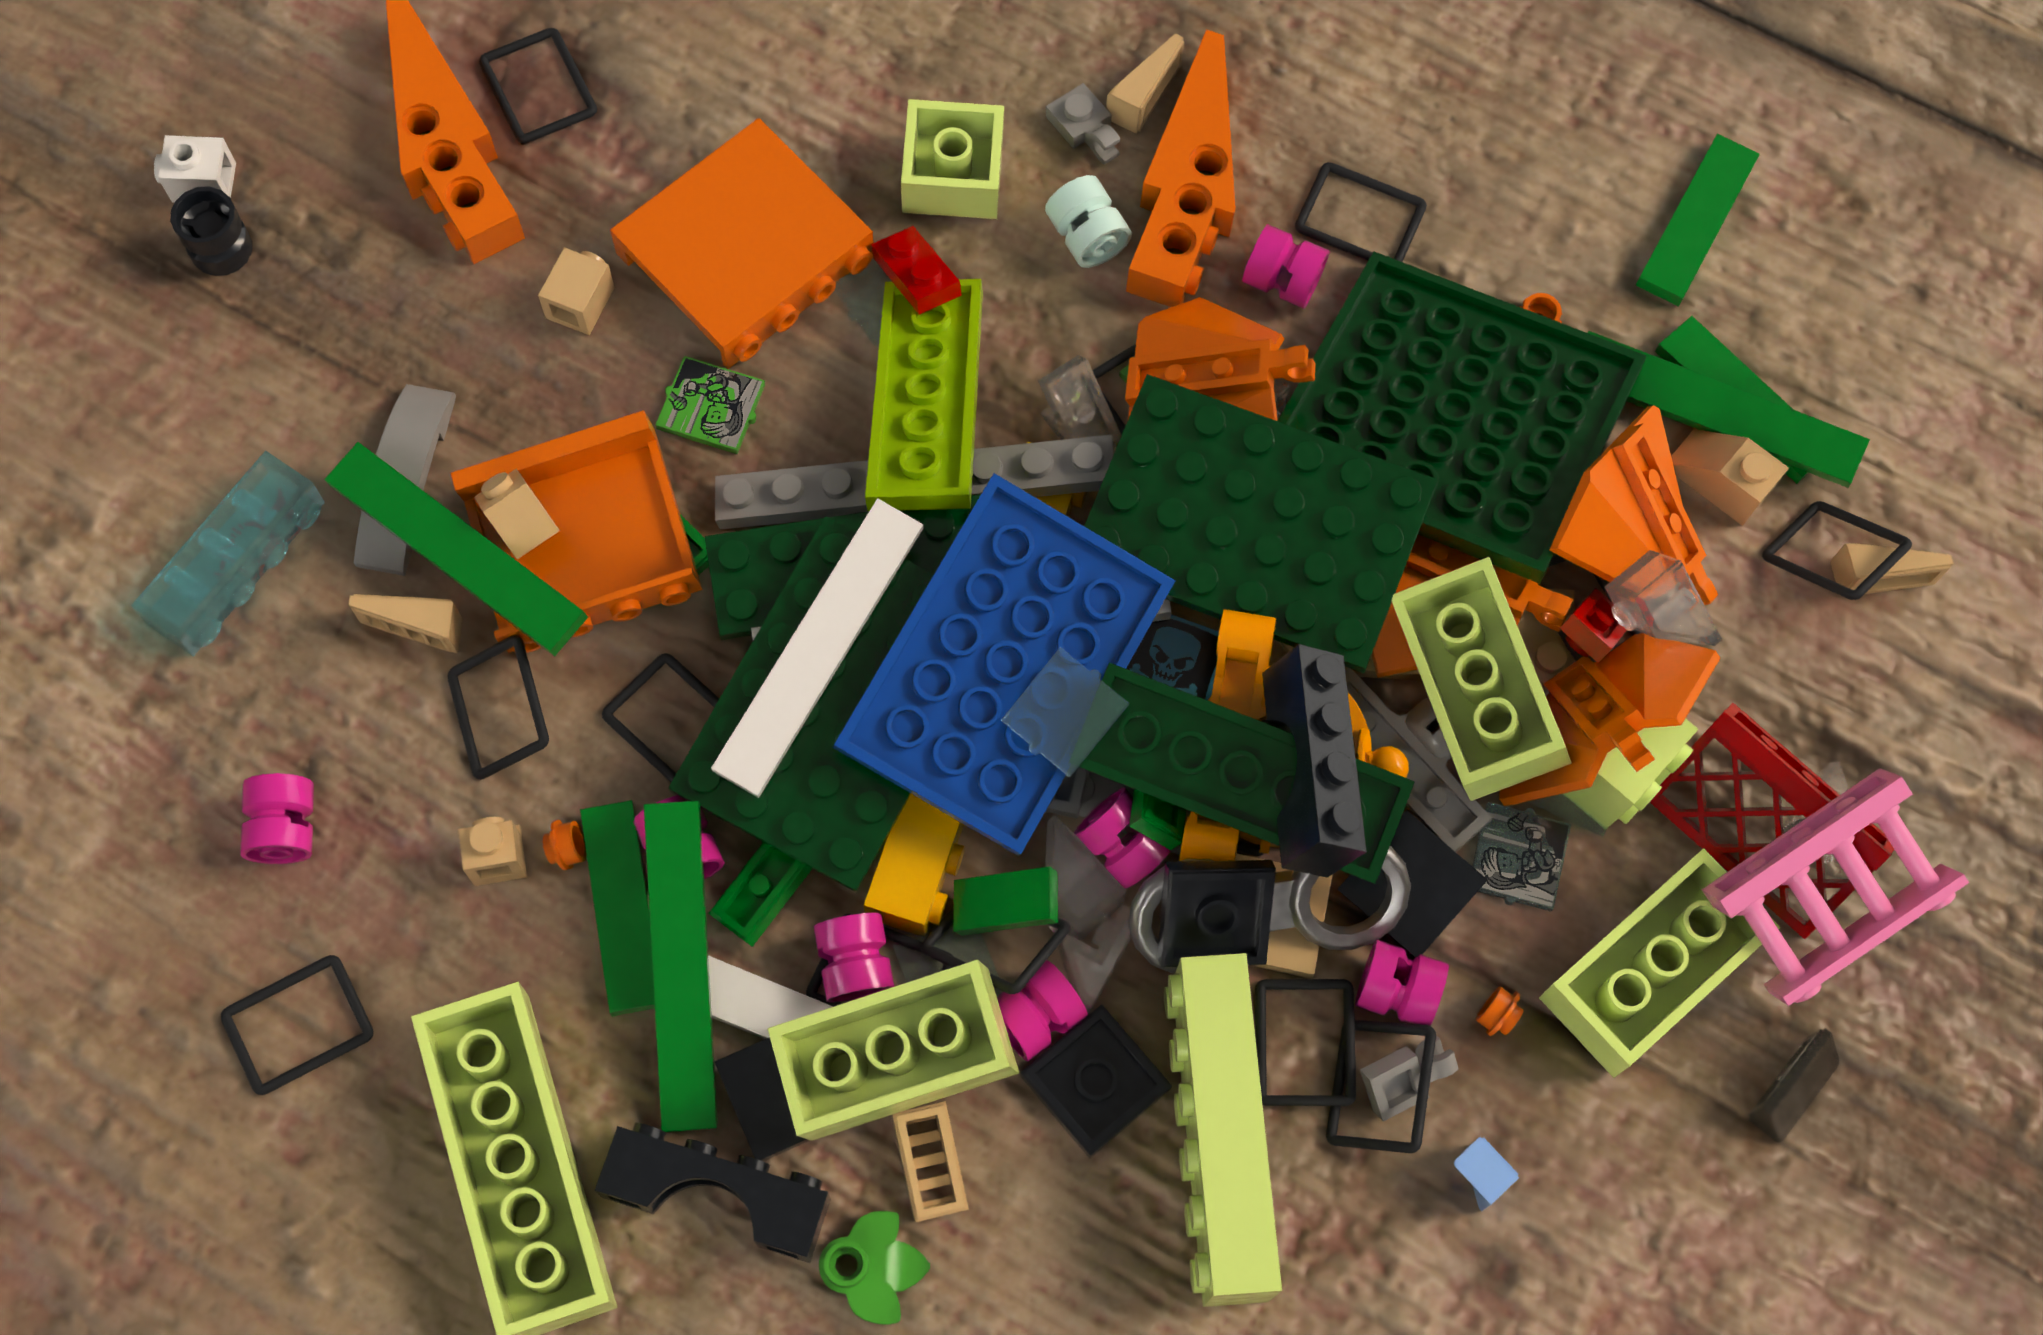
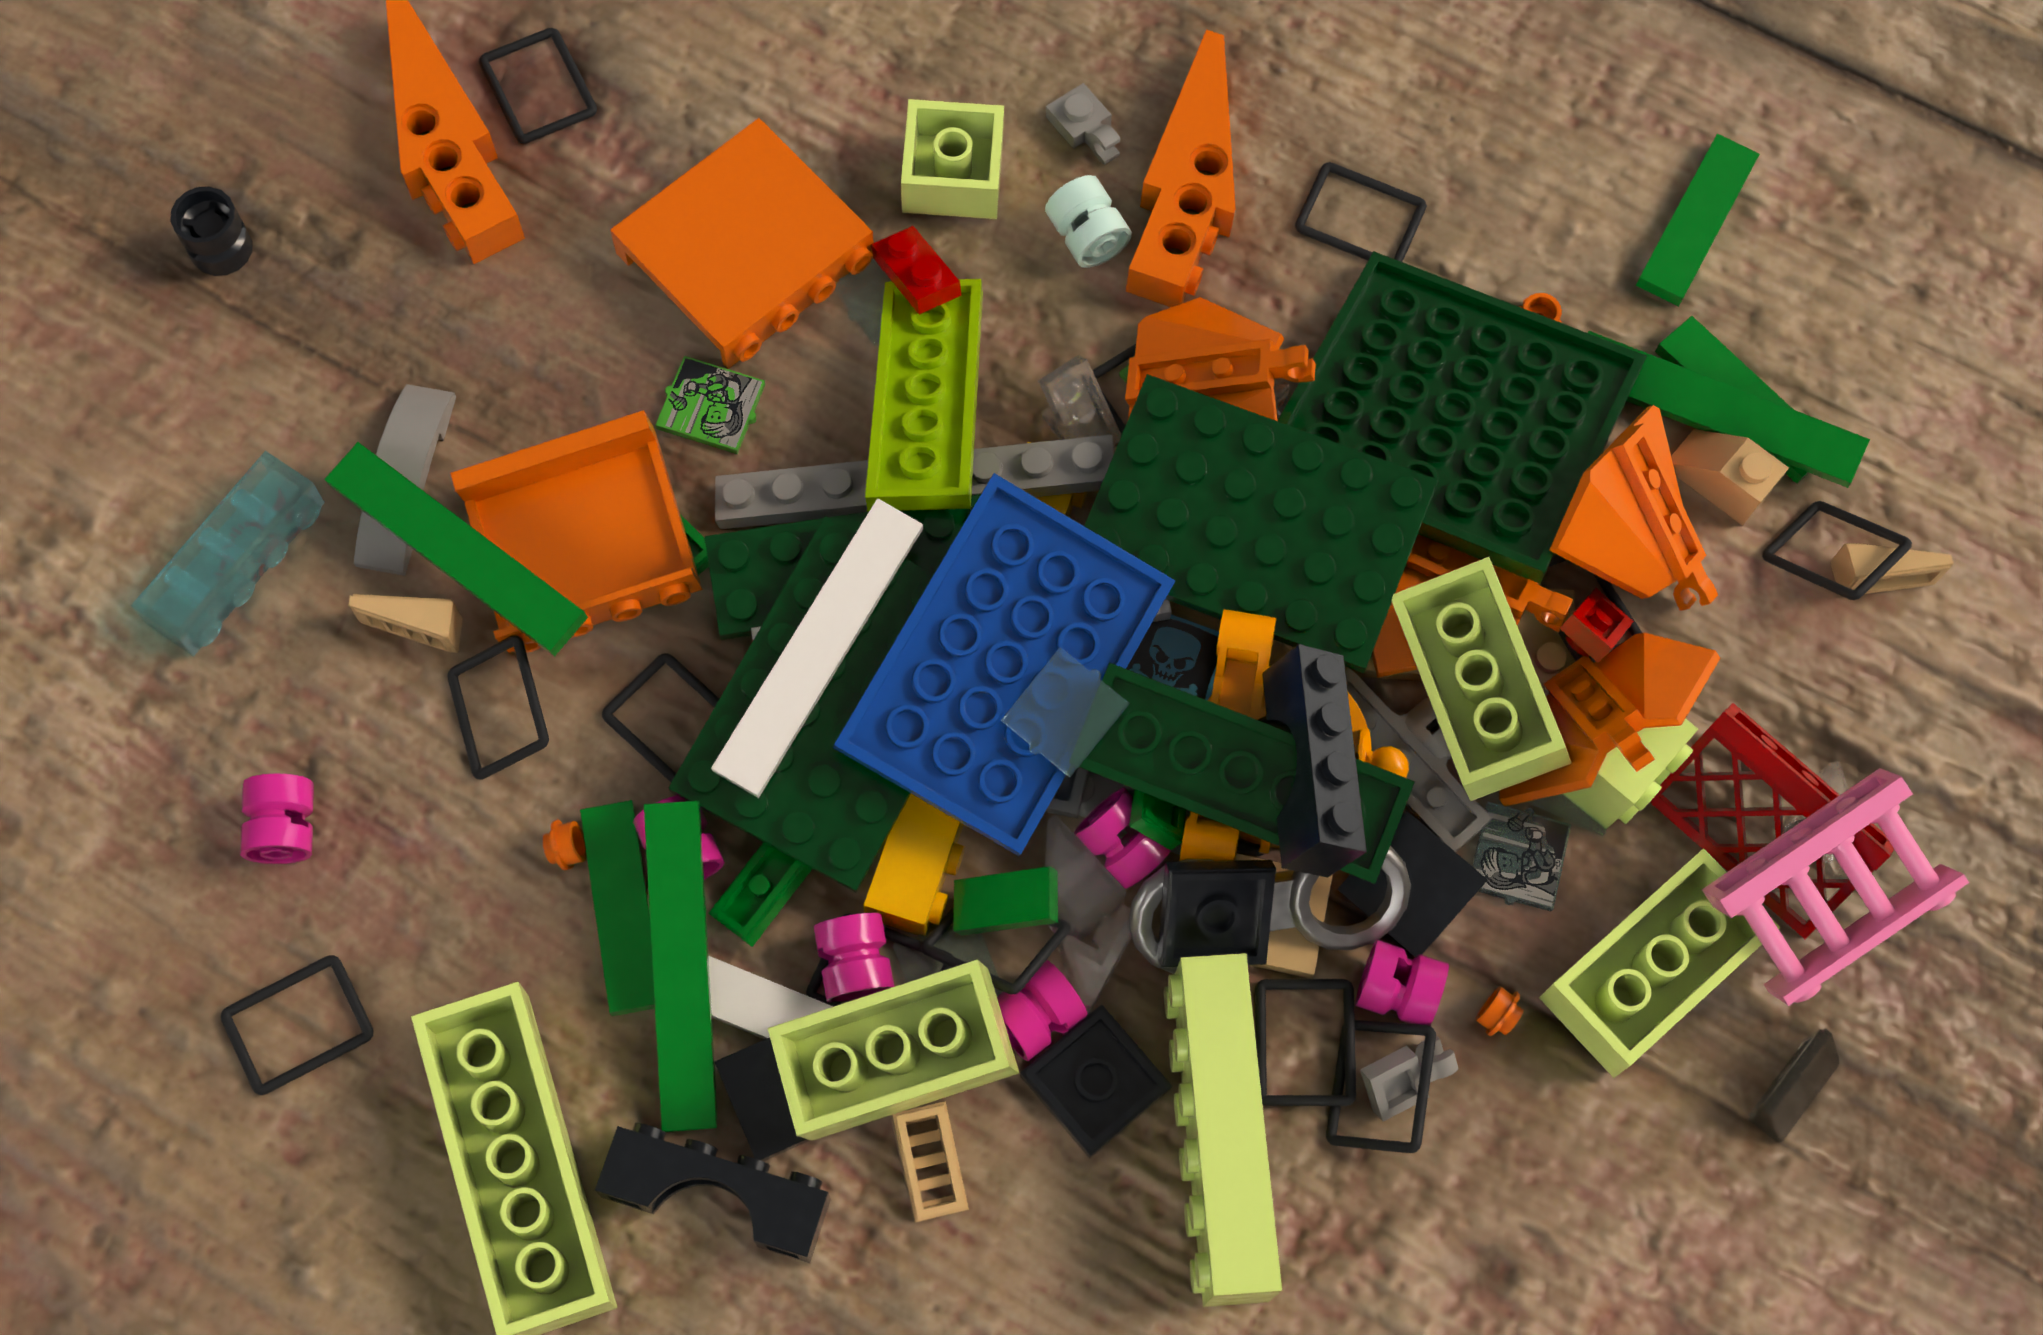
white brick [154,135,236,203] -> none
tan brick [458,817,527,886] -> none
tan brick [474,469,560,559] -> none
tan brick [538,247,615,336] -> none
bright green plate [819,1211,930,1325] -> none
tan slope [1106,34,1184,134] -> none
dark pink wheel [1242,224,1330,309] -> none
light blue slope [1453,1137,1519,1211] -> none
clear slope [1605,550,1722,646] -> none

